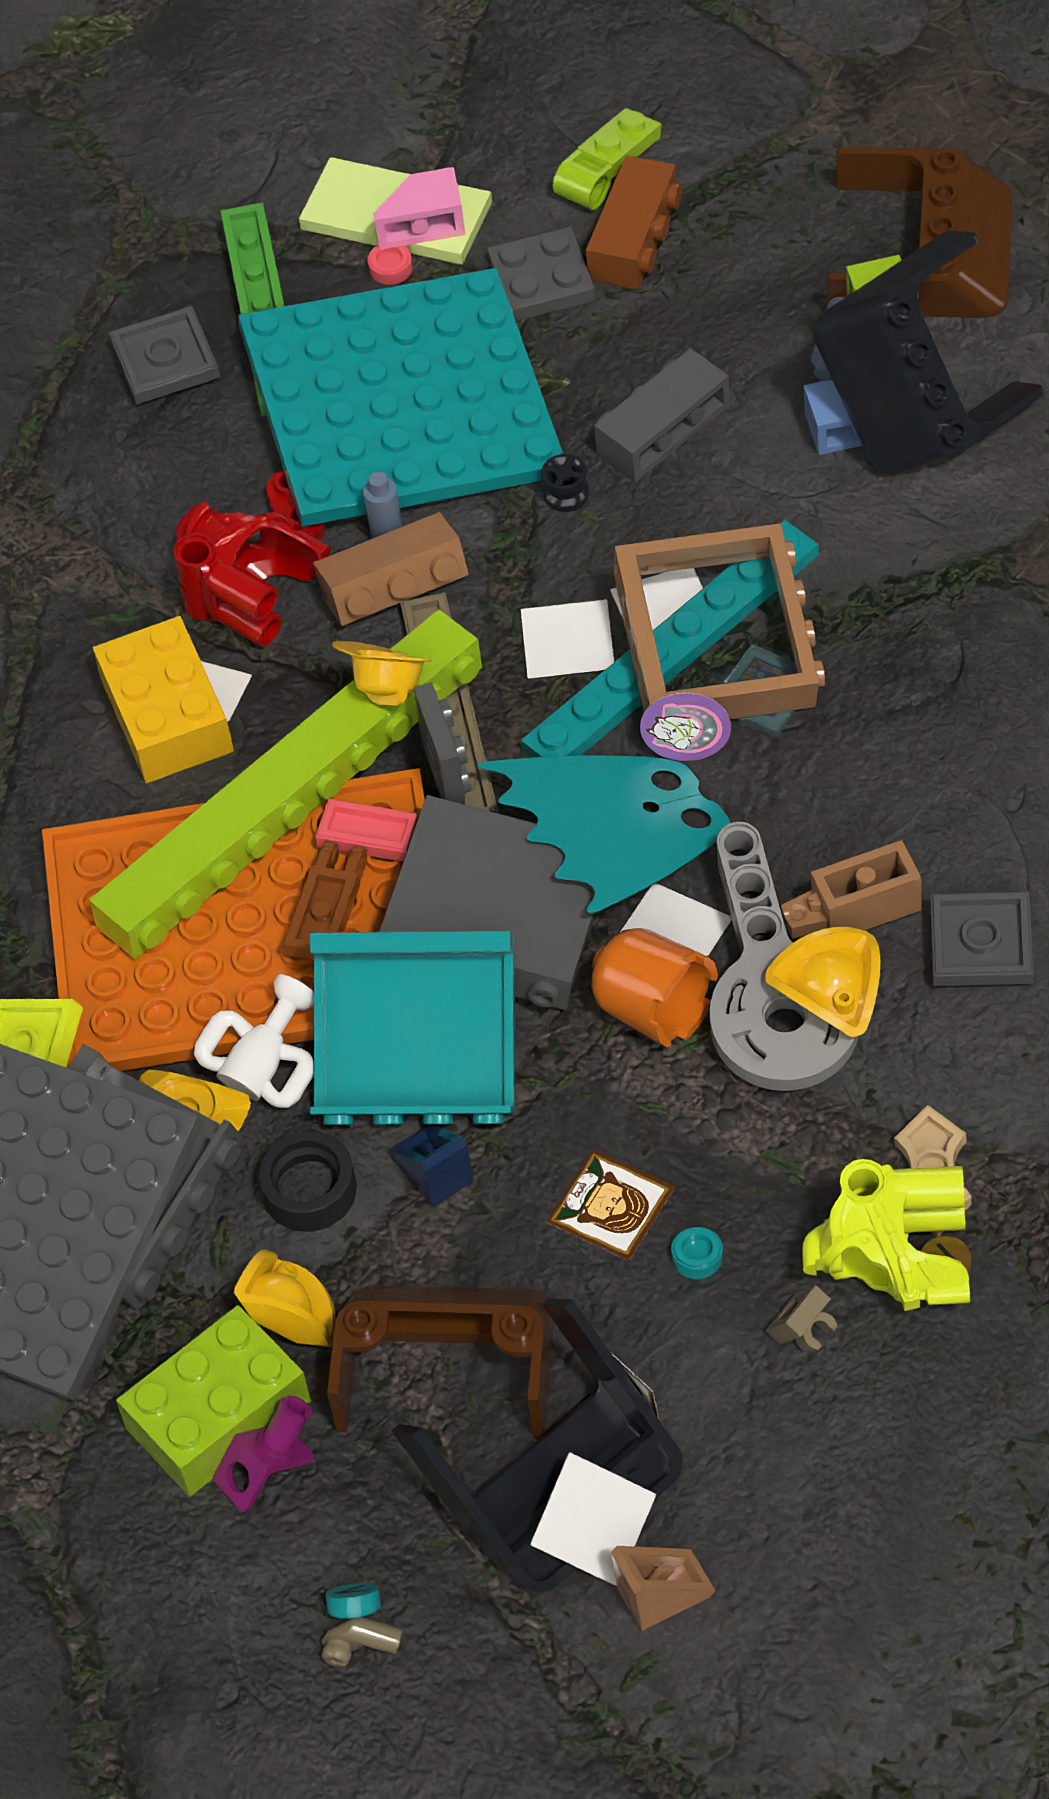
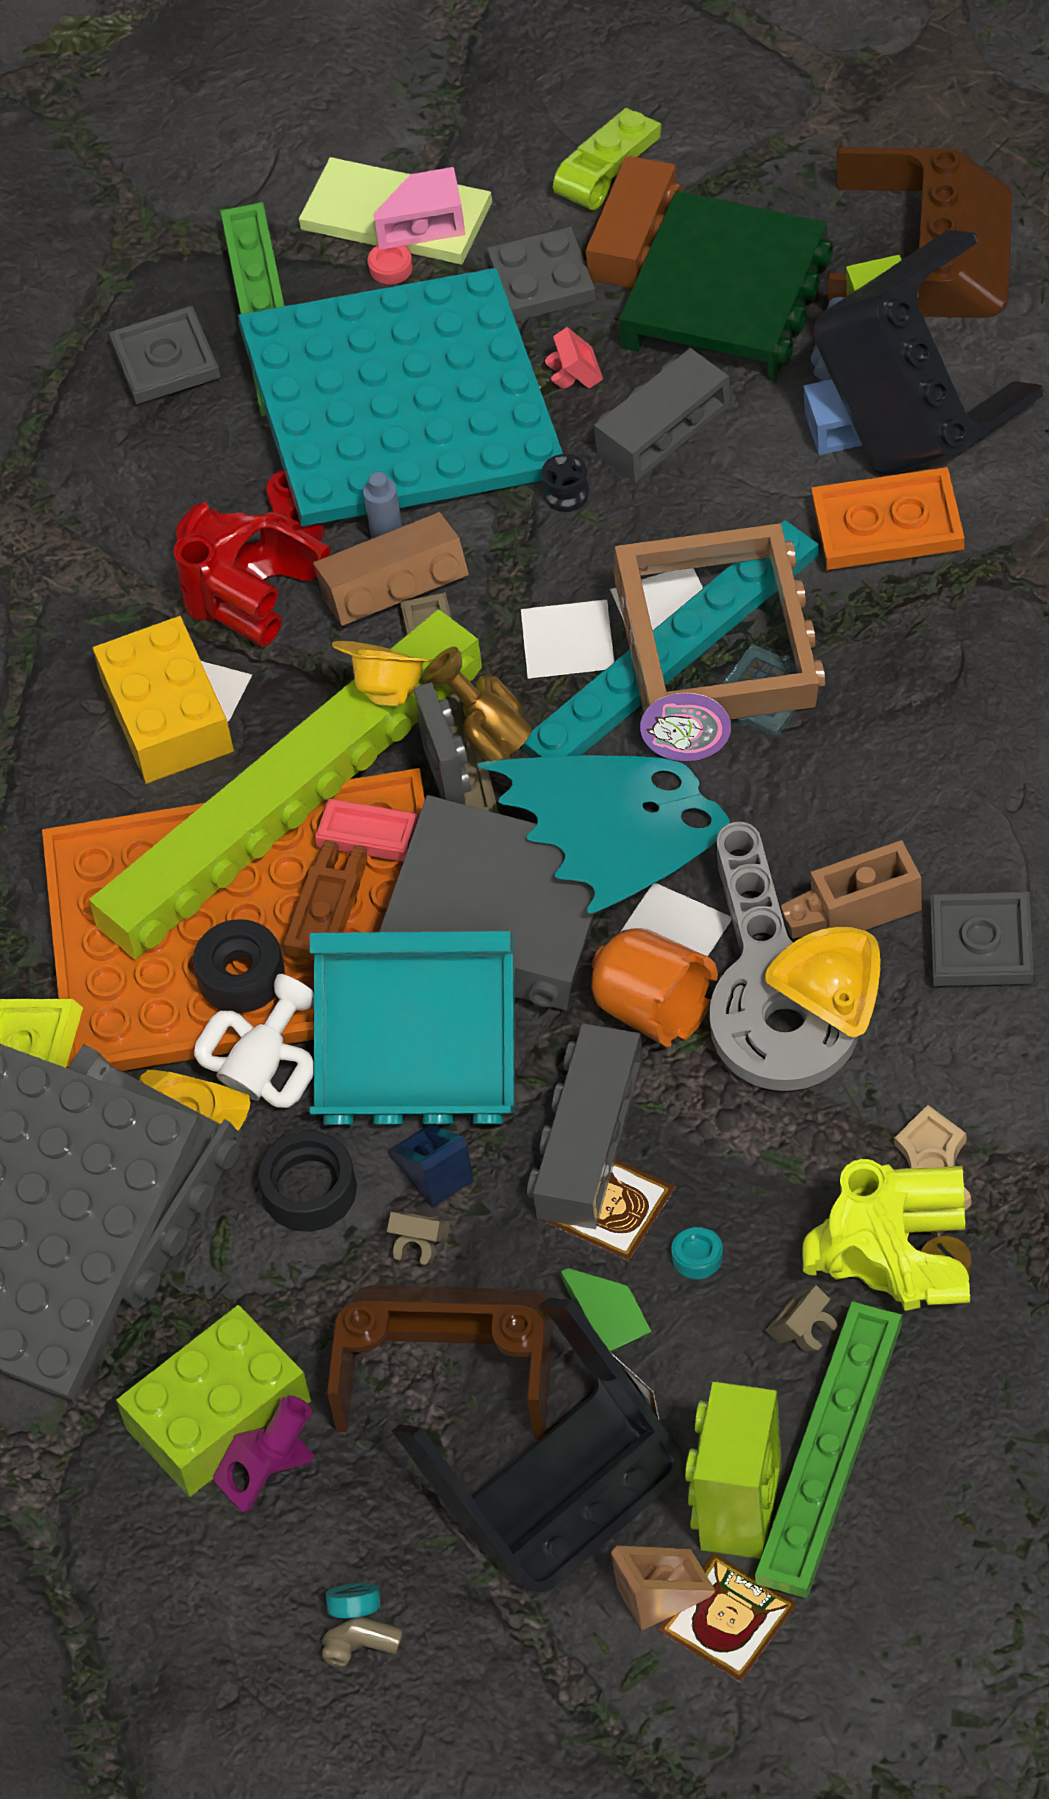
yellow hat [234,1249,336,1347] -> none
white sticker [530,1452,656,1586] -> none
none -> black tyre [193,919,285,1013]
none -> dark tan tile [387,1211,451,1265]
none -> pearl gold piece [422,646,532,761]
none -> dark grey brick [527,1023,643,1229]
none -> coral tile [545,327,603,389]
none -> bright green slope [559,1268,651,1353]
none -> dark green panel [619,191,833,382]
none -> sticker [657,1553,797,1682]
none -> lime brick [686,1382,782,1559]
none -> bright green plate [755,1301,902,1599]
none -> orange plate [811,467,965,570]

